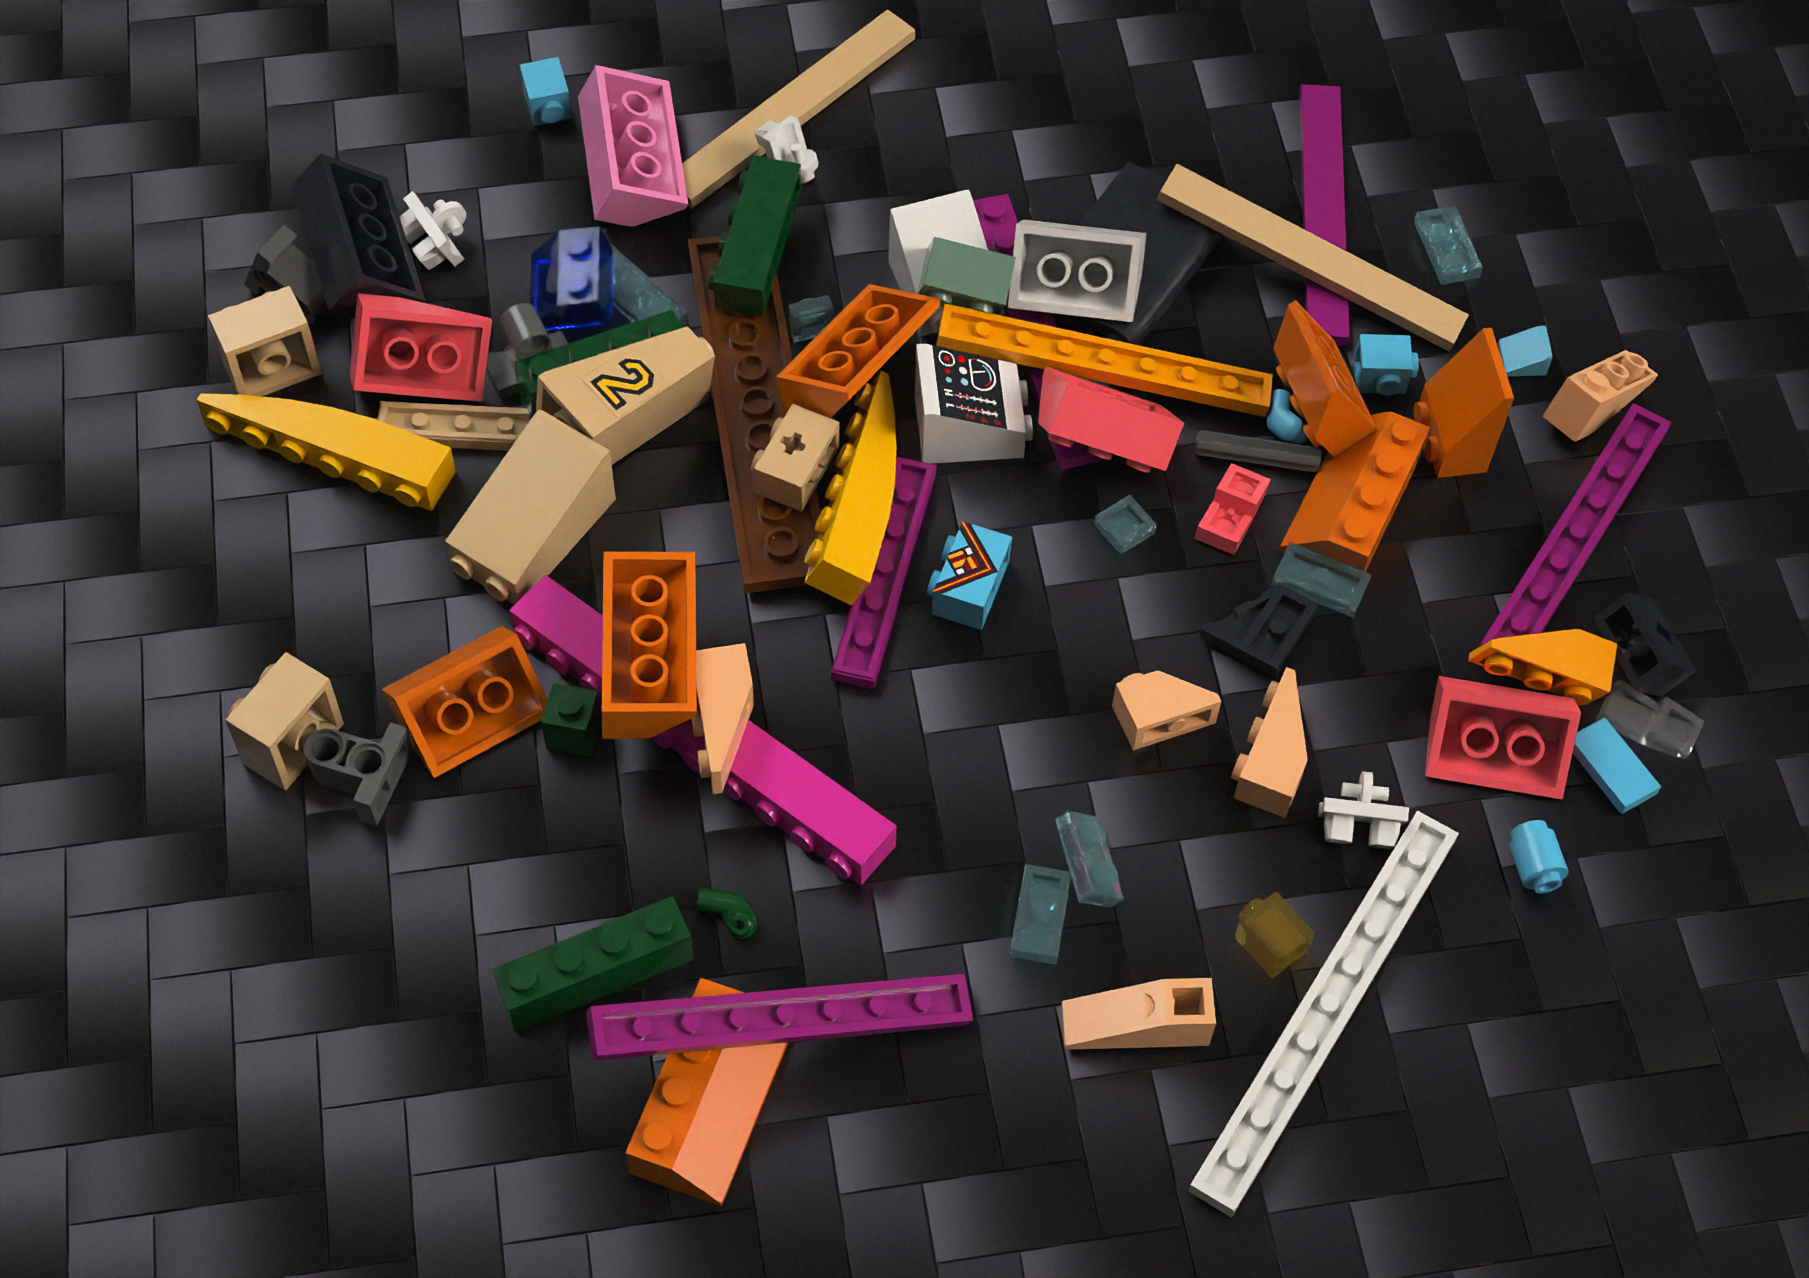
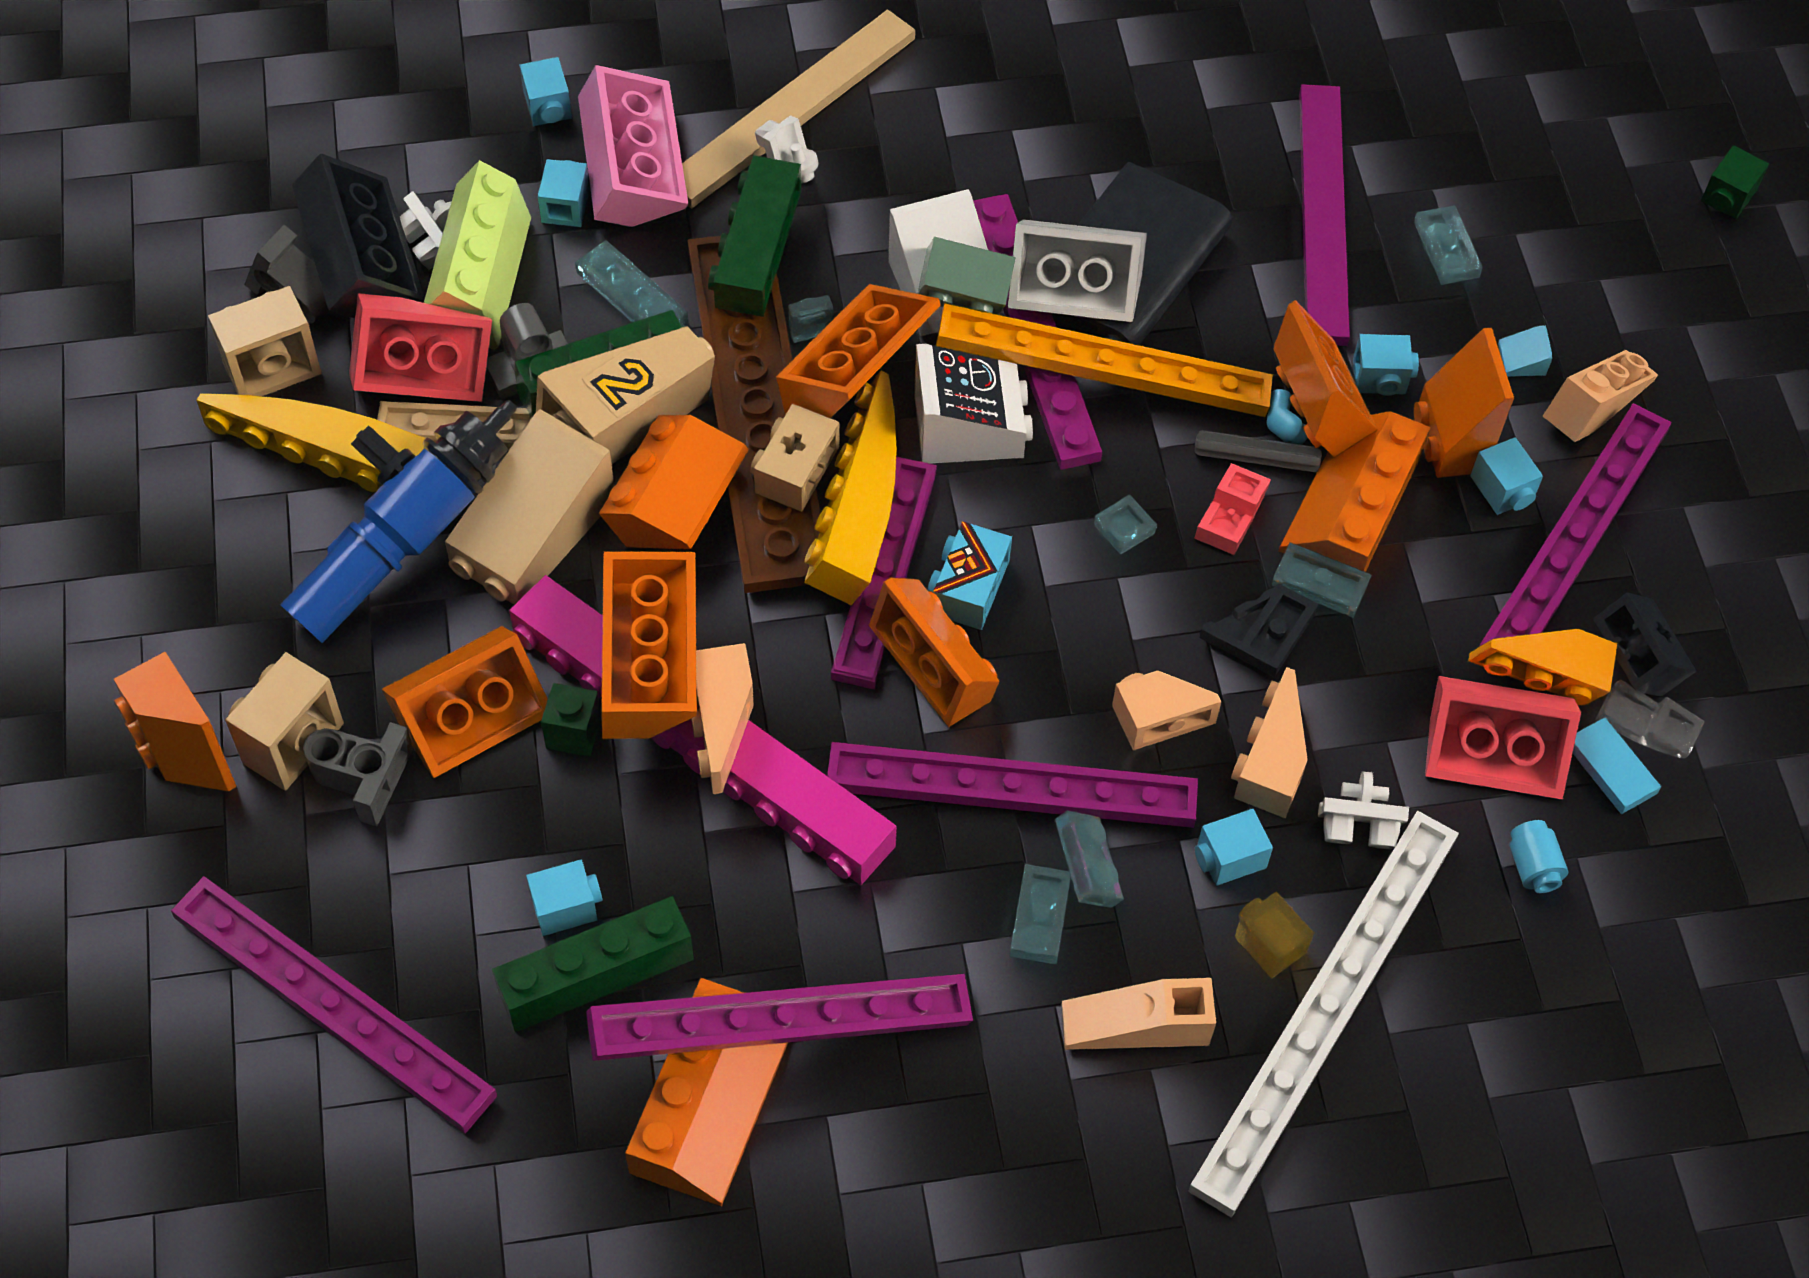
clear blue slope [530,226,613,330] -> none
dark green arm [697,887,757,938] -> none
coral slope [1038,367,1184,473] -> none
tan tile [1157,164,1469,351] -> none
none -> orange slope [113,652,237,791]
none -> magenta plate [171,876,497,1134]
none -> blue piece [280,400,517,643]
none -> yellowish green slope [424,160,531,350]
none -> medium azure brick [526,859,603,936]
none -> medium azure brick [538,159,590,227]
none -> orange slope [599,415,749,549]
none -> magenta plate [827,742,1198,828]
none -> orange slope [869,577,1000,727]
none -> medium azure brick [1195,809,1273,886]
none -> medium azure brick [1470,437,1543,515]
none -> dark green brick [1701,145,1769,219]

